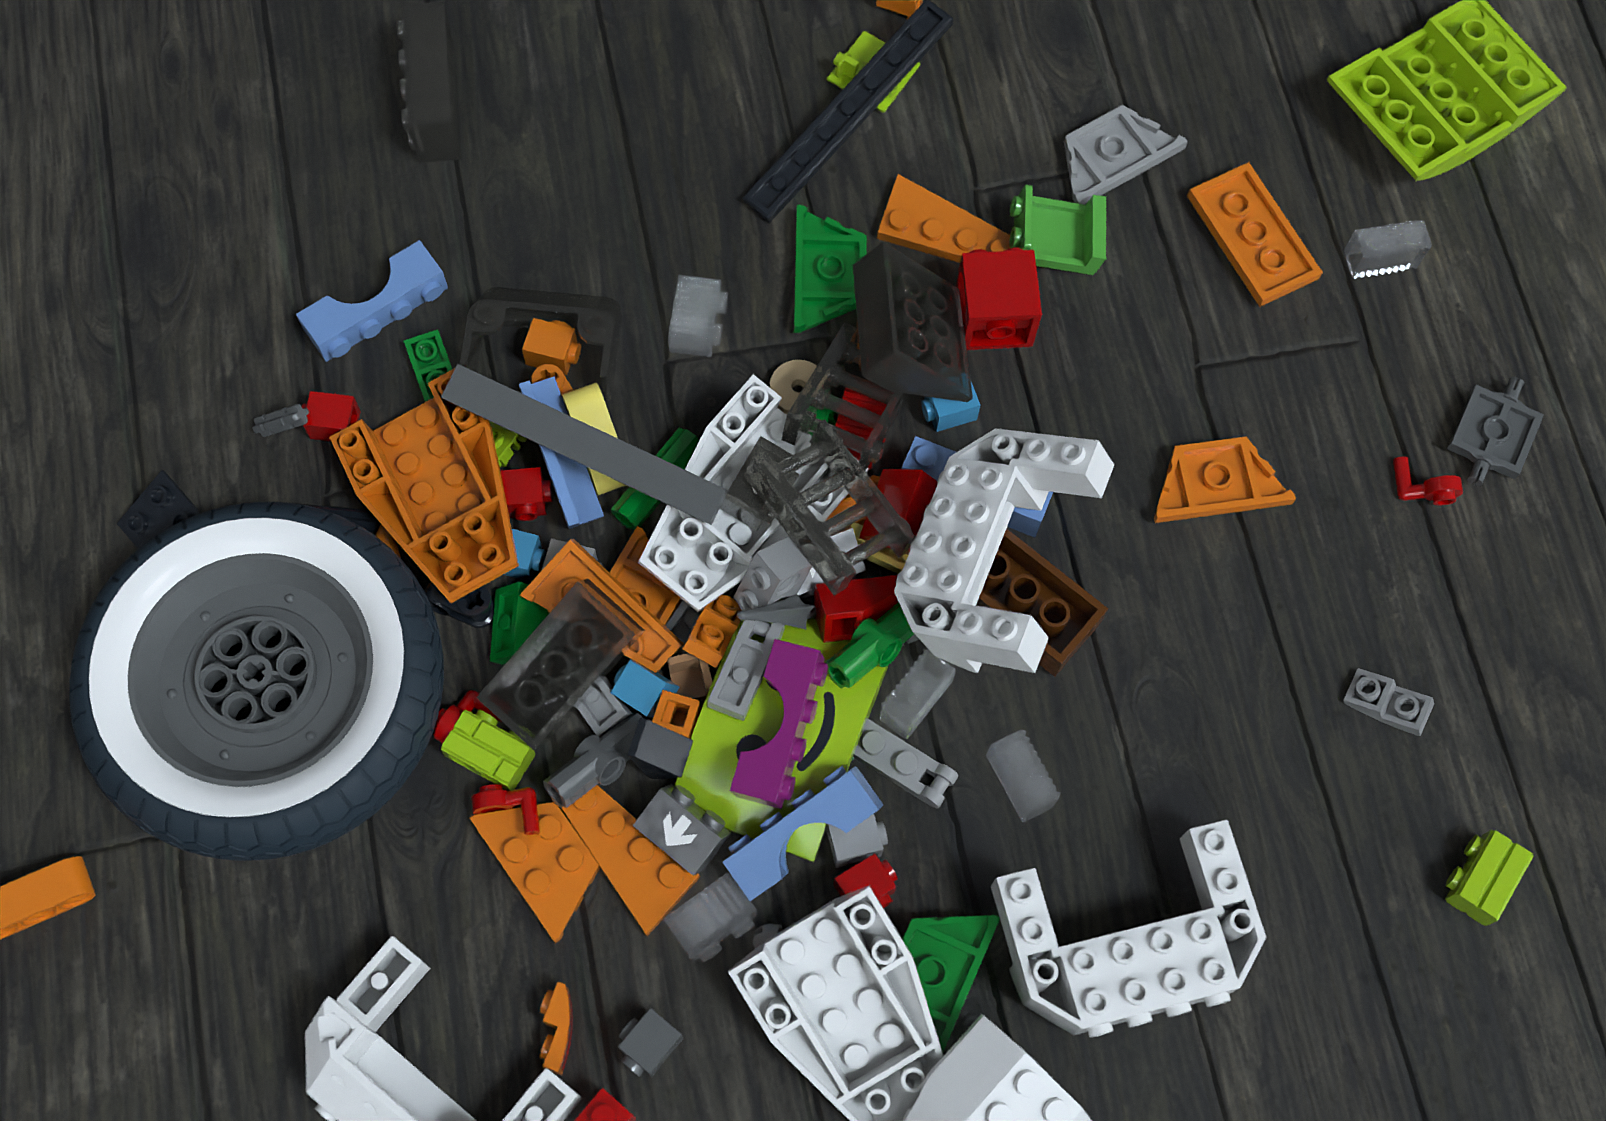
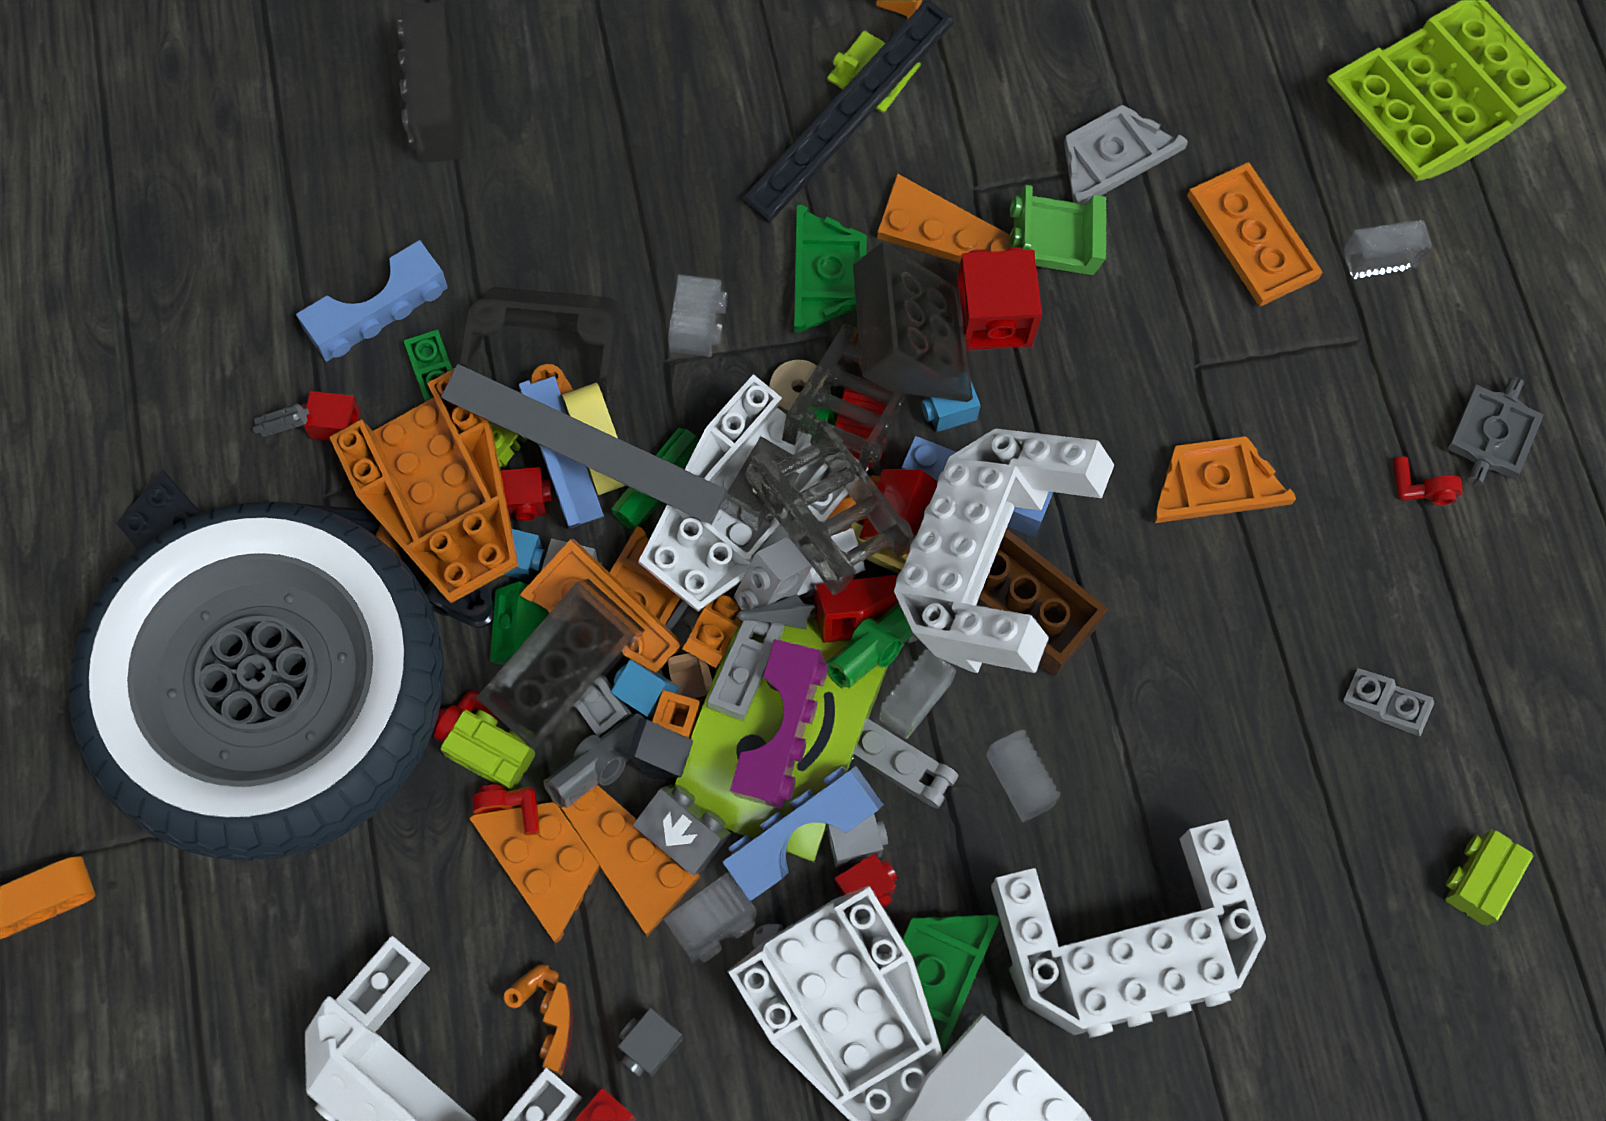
orange brick [522,318,581,376] -> none
none -> orange arm [504,964,559,1008]

